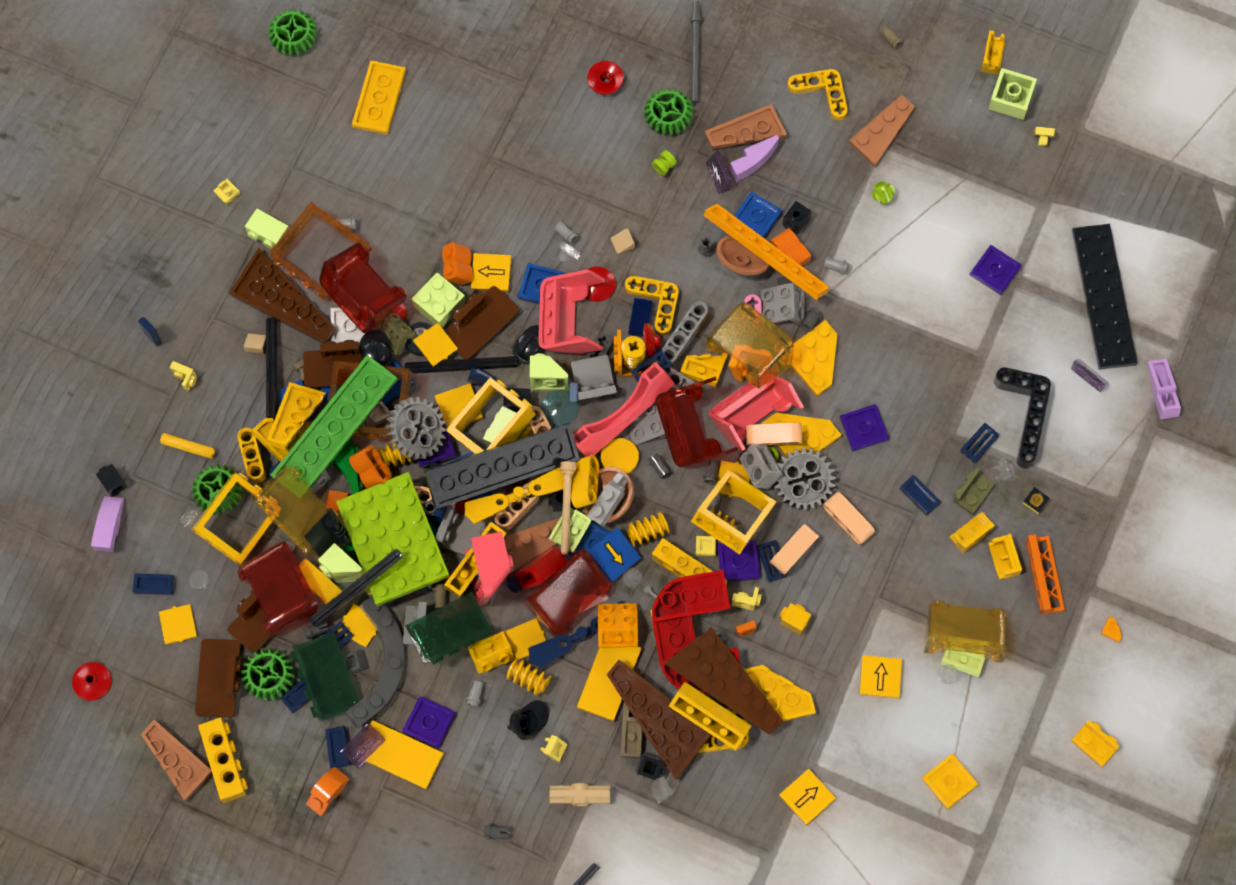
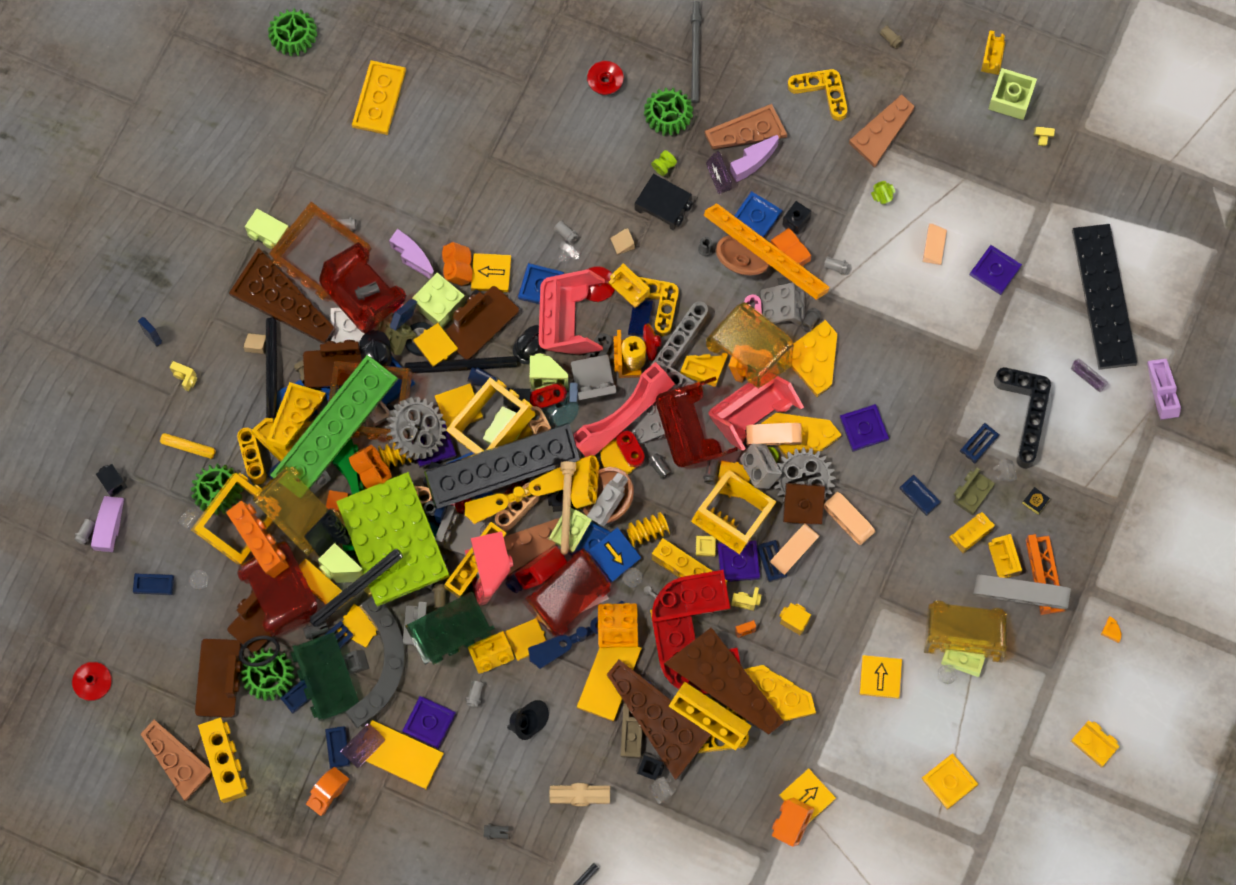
yellow piece [159,604,197,645] -> none
light yellow tile [213,179,240,205] -> none
yellow piece [506,657,552,696] -> none
light yellow tile [540,735,568,762] -> none
dark blue tile [630,350,673,382] -> none
none -> light grey pin [74,519,95,545]
none -> orange brick [226,500,289,578]
none -> black tyre [239,636,280,667]
none -> dark grey pin [355,281,380,301]
none -> lavender slope [389,229,435,279]
none -> dark blue tile [390,299,418,331]
none -> red plate [530,383,567,408]
none -> yellow hinge [609,263,650,308]
none -> red plate [616,431,644,467]
none -> black panel [635,173,693,230]
none -> orange brick [772,797,815,847]
none -> reddish brown plate [783,483,825,524]
none -> light nougat slope [922,223,947,265]
none -> light grey beam [973,575,1071,609]

